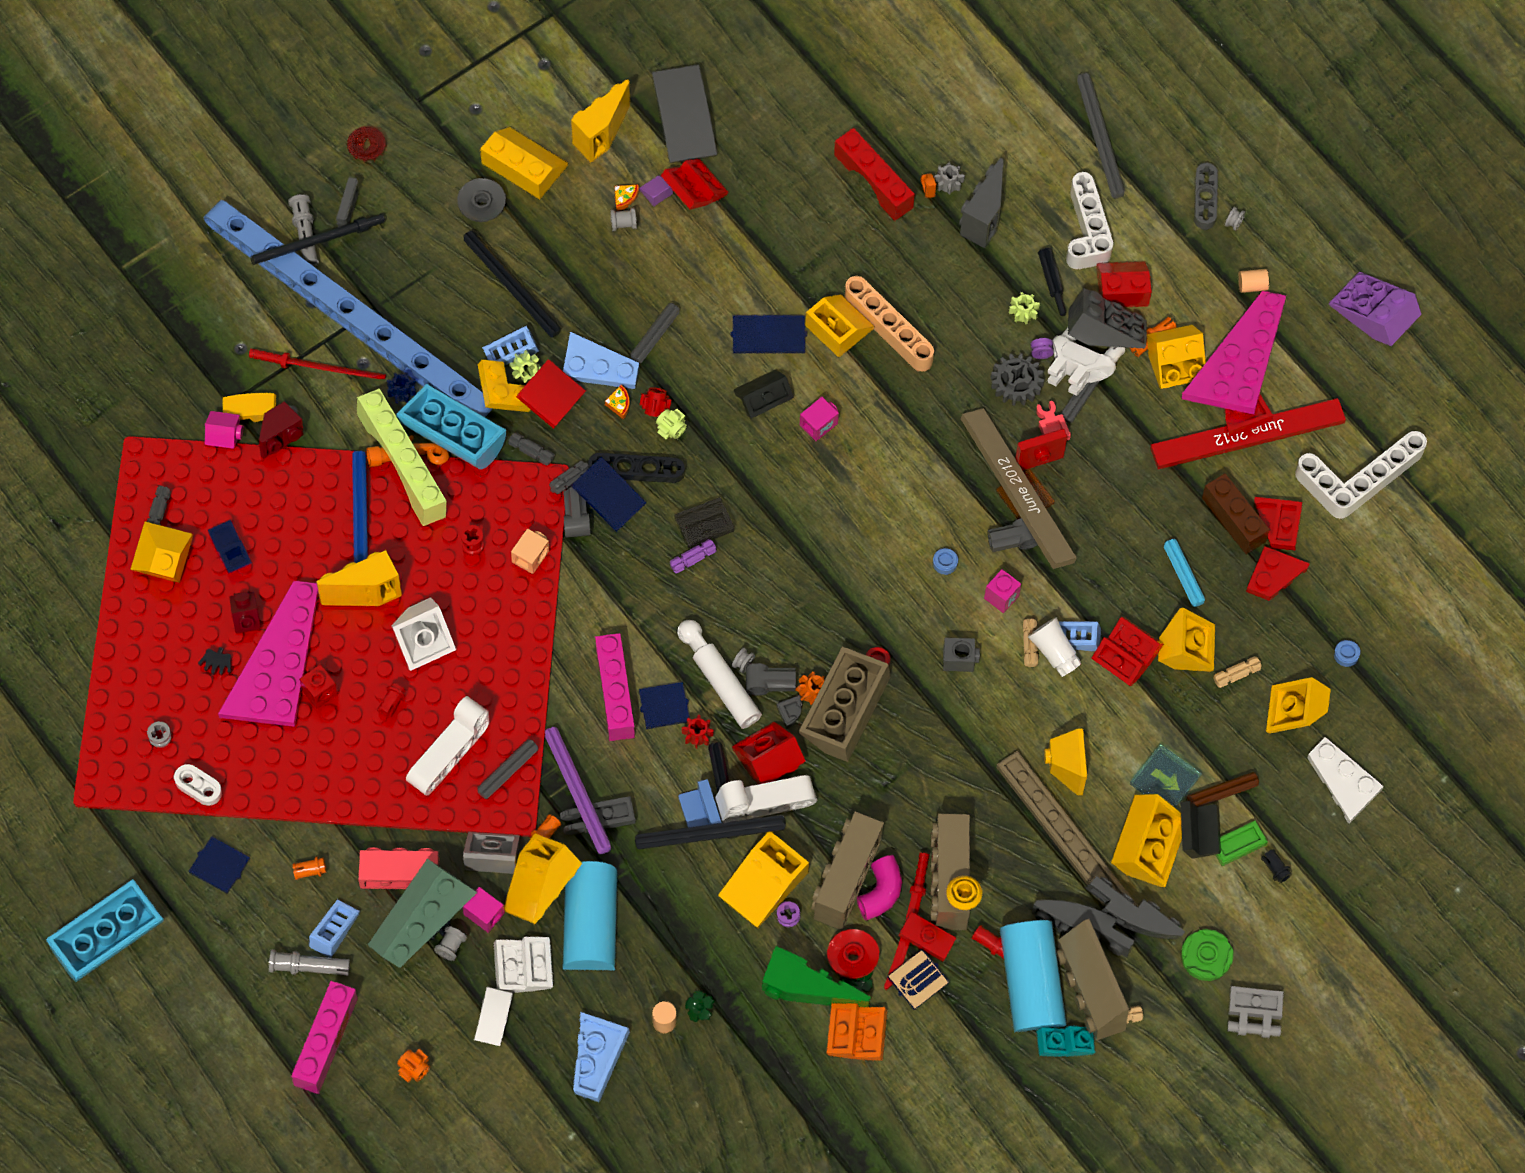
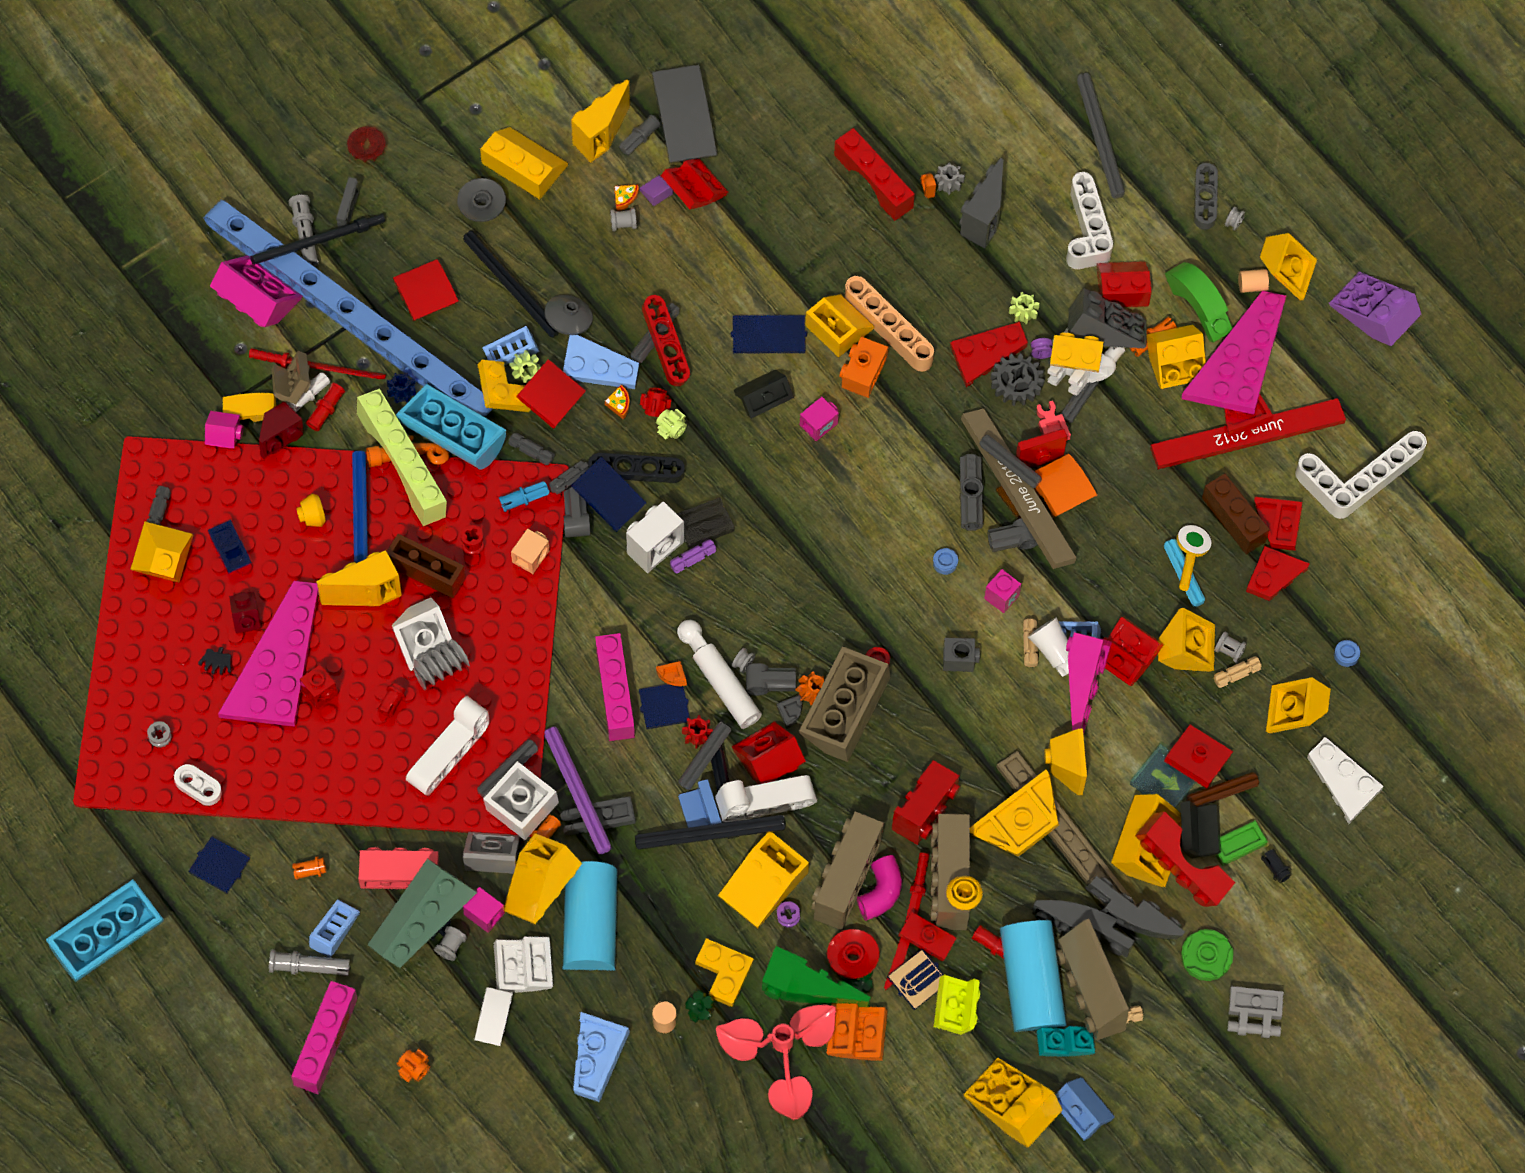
black axle [1038,248,1067,316] -> none
none -> dark pink slope [210,255,302,327]
none -> dark tan bracket [271,351,311,404]
none -> white axle [285,373,330,412]
none -> yellow cone [296,494,326,527]
none -> red pin [305,383,345,432]
none -> reddish brown brick [387,534,466,598]
none -> red slope [393,259,459,322]
none -> light grey piece [413,640,470,690]
none -> white brick [483,761,559,840]
none -> dark azure axle [499,481,549,512]
none -> dark grey dish [544,295,593,335]
none -> dark grey axle [619,115,661,155]
none -> white brick [626,501,684,573]
none -> red beam [642,295,690,387]
none -> orange tile [656,661,687,686]
none -> dark grey axle [678,722,731,790]
none -> yellow plate [695,939,754,1007]
none -> coral plant [716,1005,836,1120]
none -> orange brick [839,336,888,398]
none -> red wedge [892,760,961,845]
none -> neon yellow bracket [934,975,980,1035]
none -> red wing [950,322,1028,388]
none -> dark grey piece [959,454,983,531]
none -> yellow slope [963,1058,1062,1148]
none -> yellow wing [969,770,1059,857]
none -> dark grey axle [979,435,1042,488]
none -> orange slope [1034,454,1097,517]
none -> yellow bracket [1050,333,1103,373]
none -> medium blue panel [1055,1077,1114,1140]
none -> dark pink wedge [1066,632,1112,735]
none -> red arch [1135,811,1235,907]
none -> bright green arch [1164,262,1233,342]
none -> red plate [1164,725,1233,788]
none -> piece [1177,525,1211,591]
none -> light grey bush [1214,632,1247,663]
none -> yellow slope [1260,233,1317,300]

